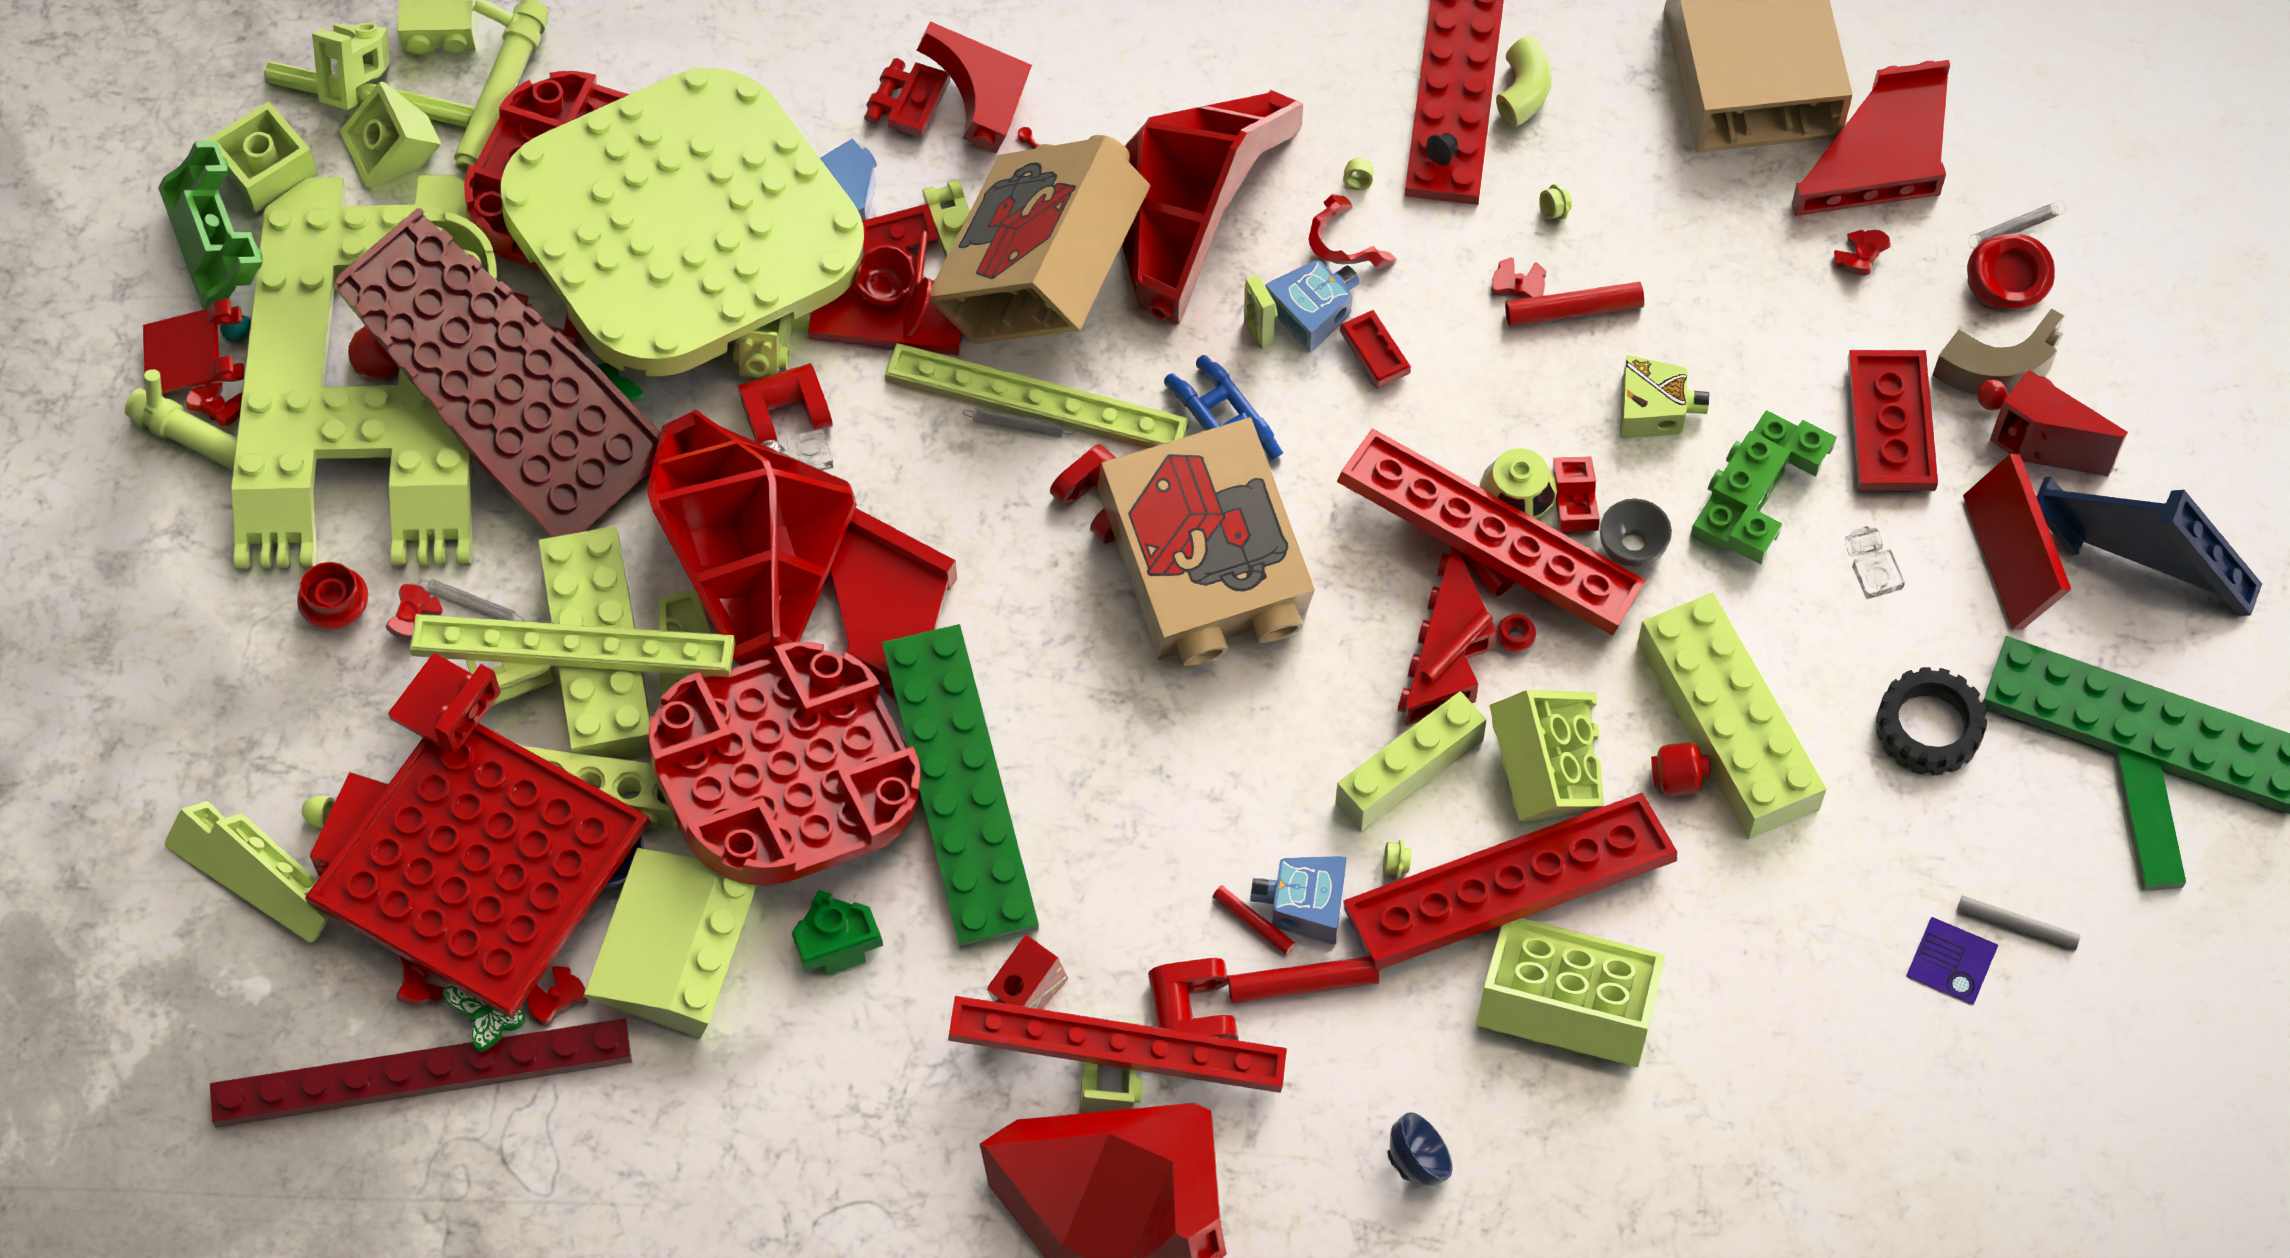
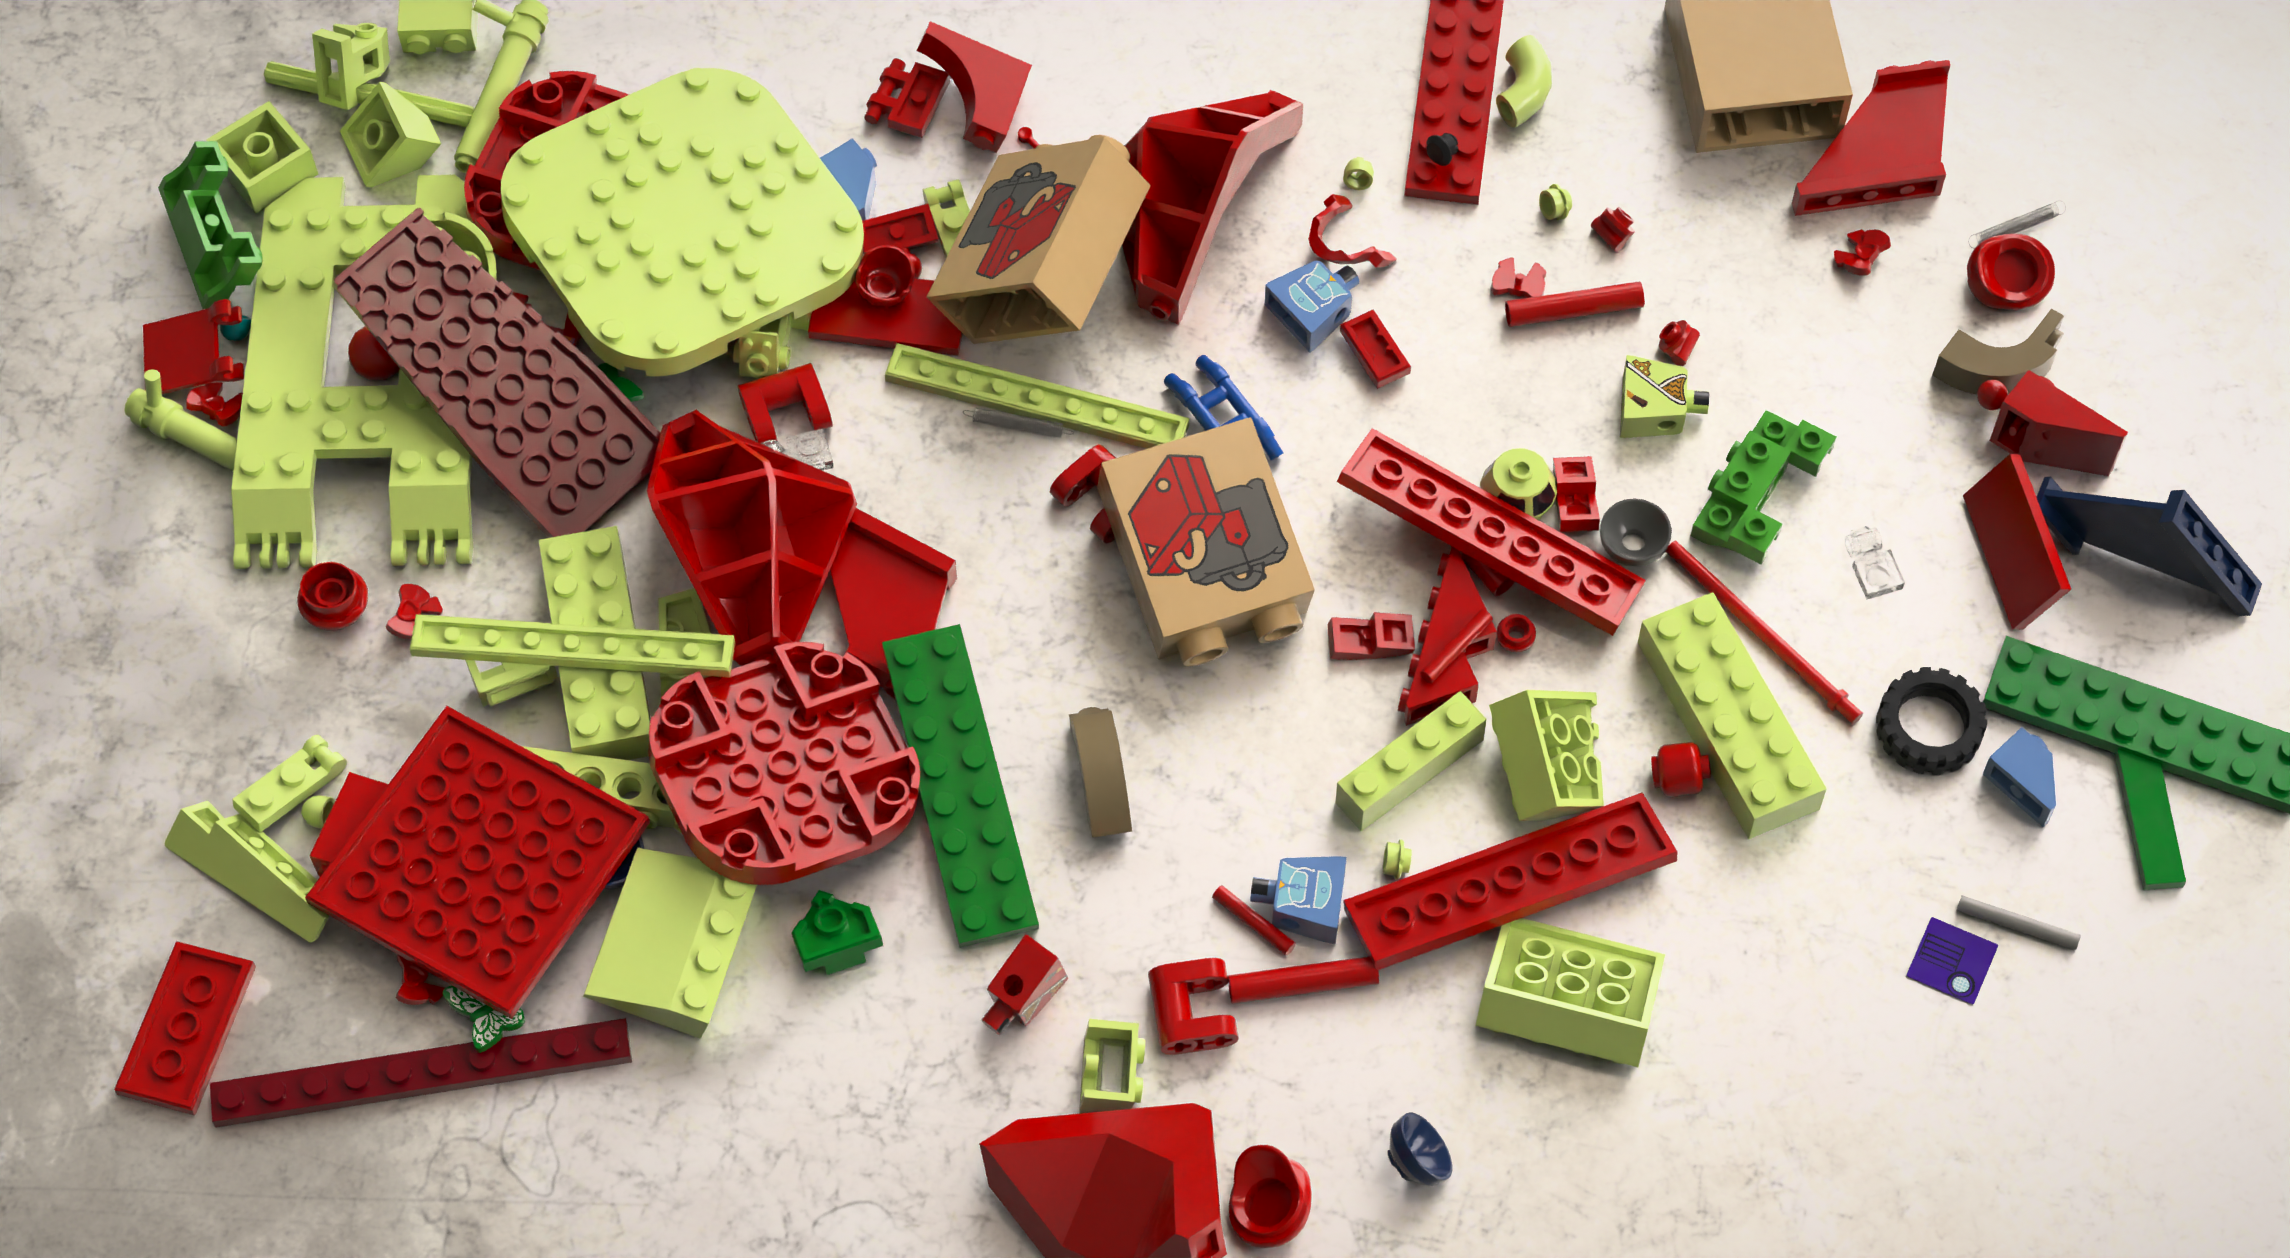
red bracket [388,654,501,755] -> none
light grey piece [418,579,524,621] -> none
red piece [526,966,588,1026] -> none
red piece [903,231,932,336] -> none
red plate [948,996,1287,1093] -> none
yellowish green plate [1244,274,1278,349] -> none
red plate [1847,350,1938,491] -> none
none -> red tile [114,941,256,1116]
none -> yellowish green plate [232,735,347,832]
none -> dark tan arch [1069,707,1132,838]
none -> red piece [1229,1145,1312,1248]
none -> red slope [1327,612,1415,660]
none -> red plate [1590,207,1635,252]
none -> red plate [1659,320,1700,366]
none -> red bar [1666,540,1864,725]
none -> medium blue slope [1983,727,2056,827]

